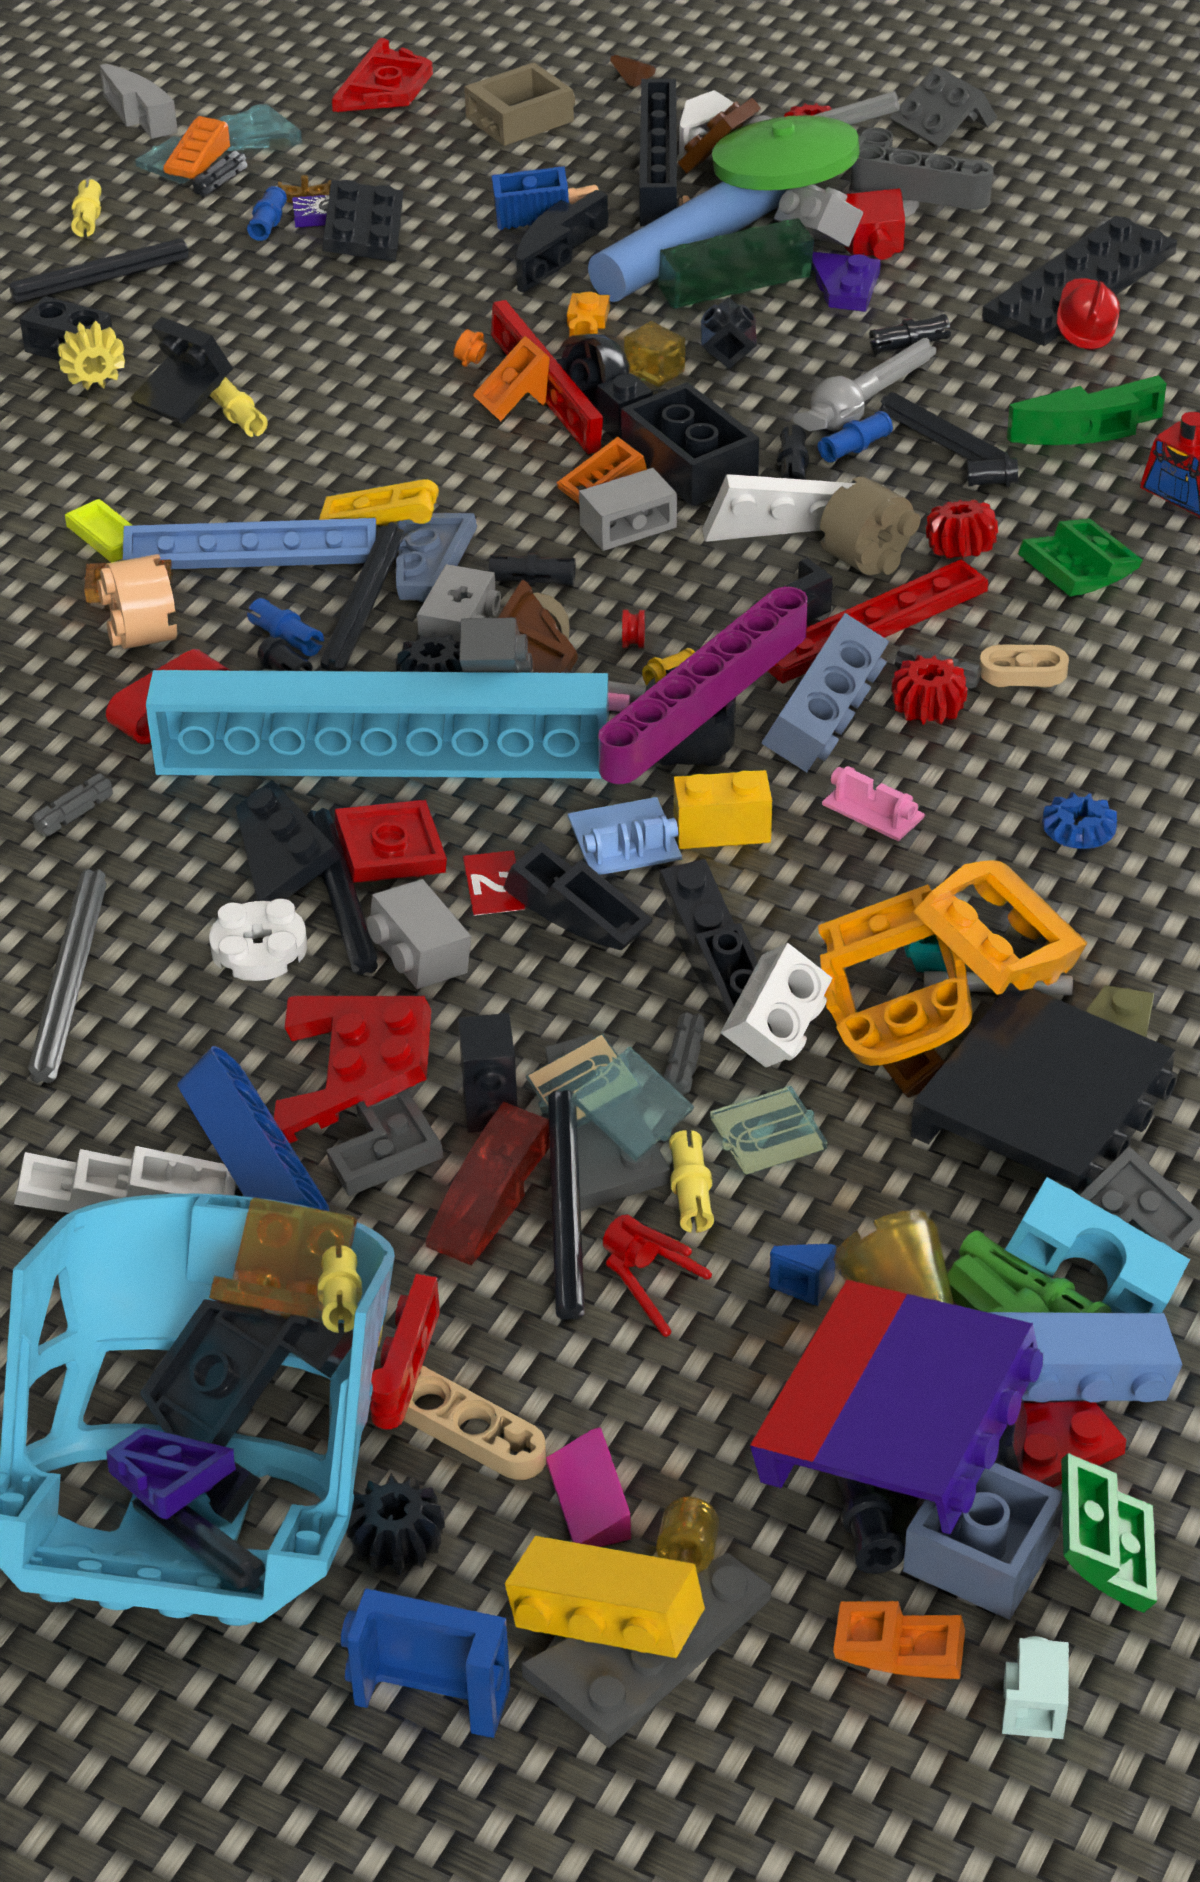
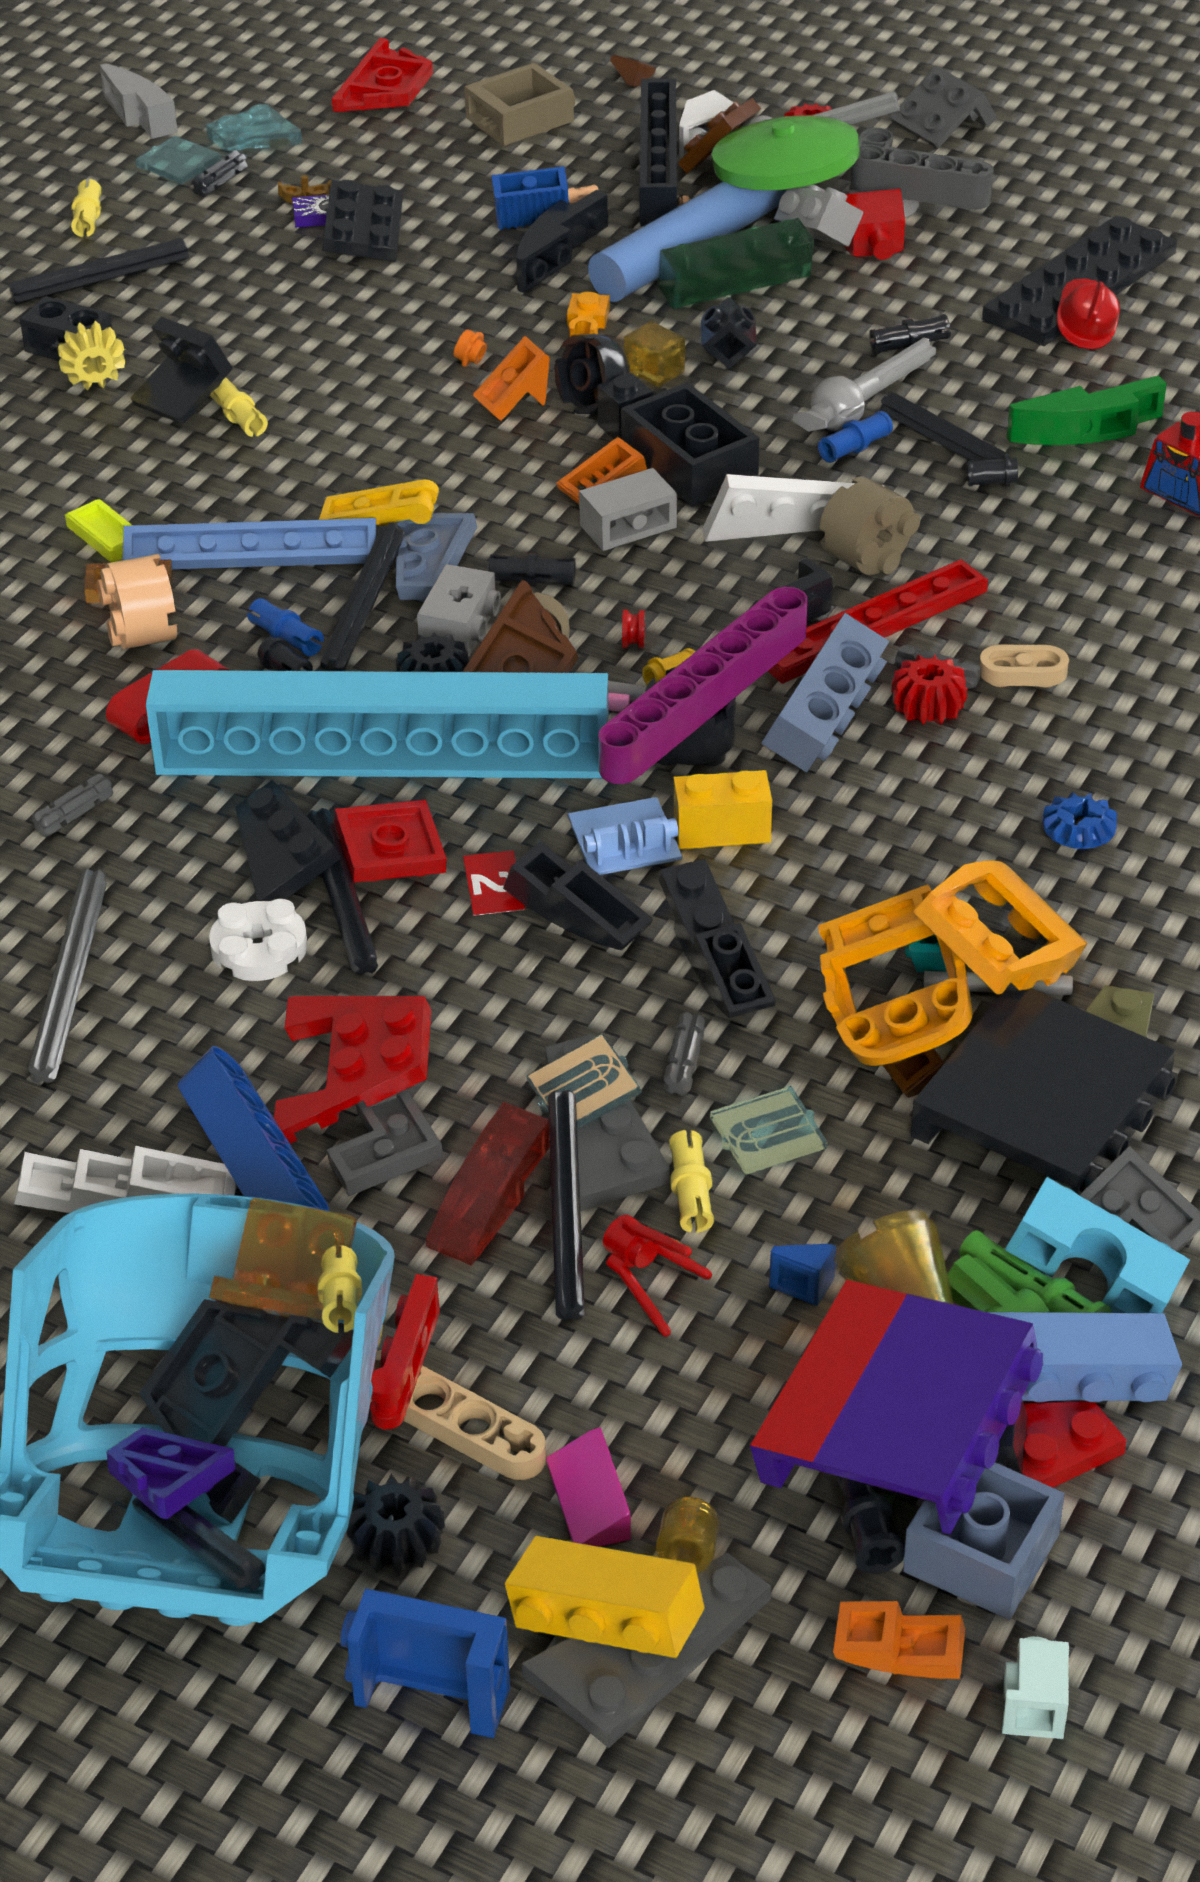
orange slope [163,116,230,179] -> none
blue pin [247,186,287,241] -> none
light grey brick [367,879,472,989] -> none
black brick [458,1013,519,1133] -> none
dark grey brick [460,618,533,673] -> none
red tile [491,300,603,454] -> none
clear light blue piece [571,1046,694,1161] -> none
white brick [720,943,833,1067] -> none
black pin [777,425,809,480] -> none
dark purple wing [808,251,881,312] -> none
bright pink hinge [822,766,925,842] -> none
red gear [925,499,998,559] -> none
green slope [1018,518,1143,596] -> none
green slope [1061,1453,1157,1613] -> none

